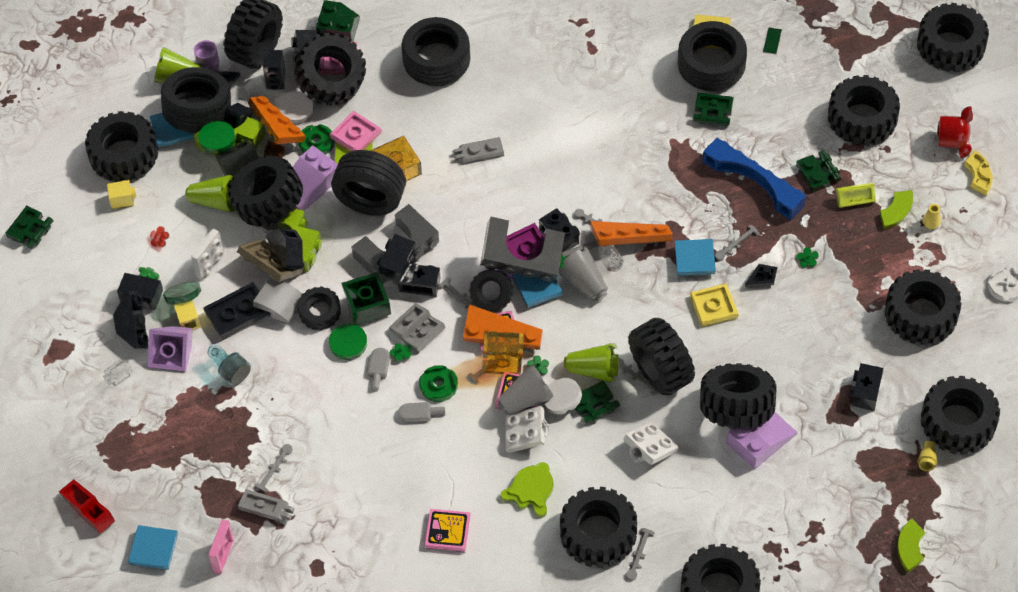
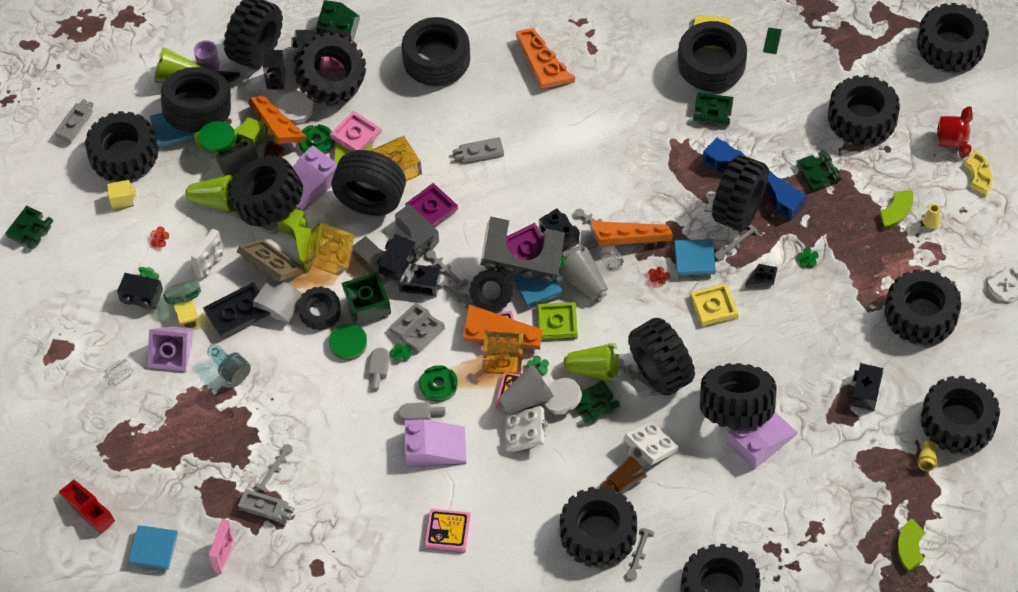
black slope [113,291,149,349] -> none
black brick [223,103,253,129] -> none
black slope [266,228,303,270] -> none
lime tile [501,462,554,517] -> none
neon yellow plate [836,182,876,208] -> none
none -> light grey hinge [55,99,93,143]
none -> clear yellow brick [305,222,355,276]
none -> lavender slope [404,419,467,467]
none -> magenta plate [405,183,458,227]
none -> light grey piece [426,250,468,289]
none -> orange wing [516,28,576,89]
none -> lime tile [537,302,578,340]
none -> reddish brown plant [600,455,647,495]
none -> clear red plant [648,267,670,284]
none -> black tyre [712,155,769,231]

